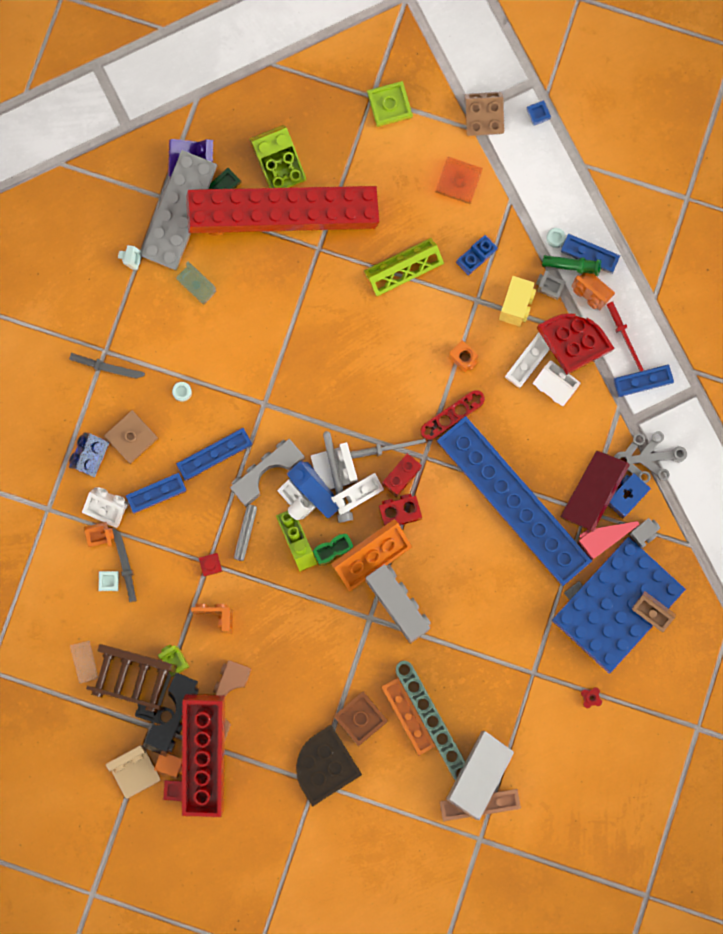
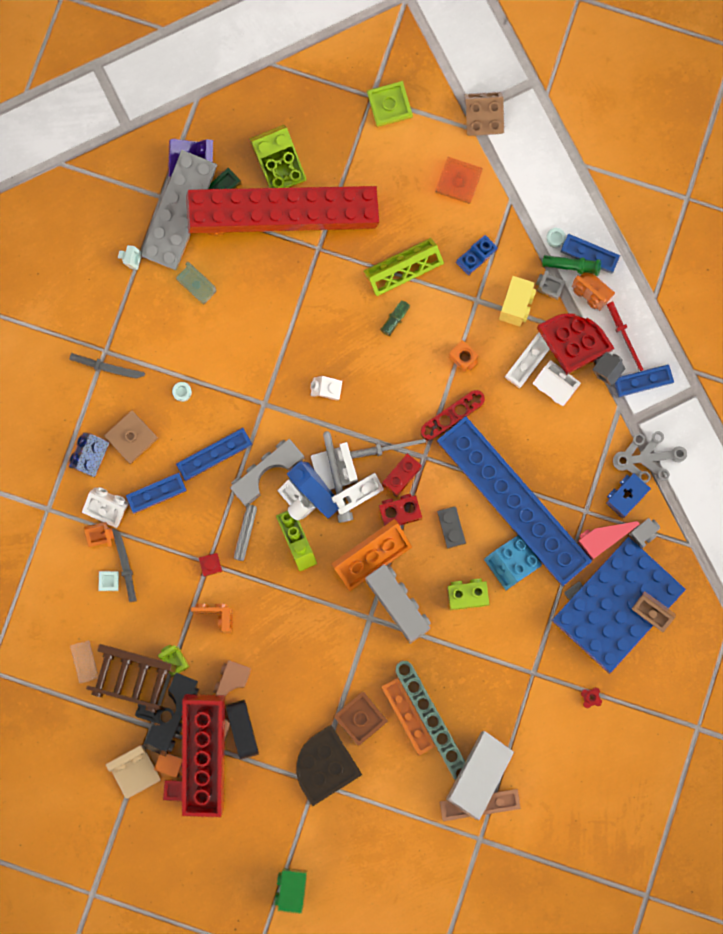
green brick [313,534,354,566] -> none
blue plate [526,100,551,126] -> none
dark red tile [560,451,630,532] -> none
none -> black beam [226,700,259,760]
none -> green brick [274,868,307,914]
none -> white bracket [310,376,342,400]
none -> clear green axle [380,301,410,337]
none -> dark grey plate [437,506,466,549]
none -> lime brick [447,579,489,610]
none -> dark azure bracket [484,536,542,591]
none -> dark grey brick [592,352,626,386]

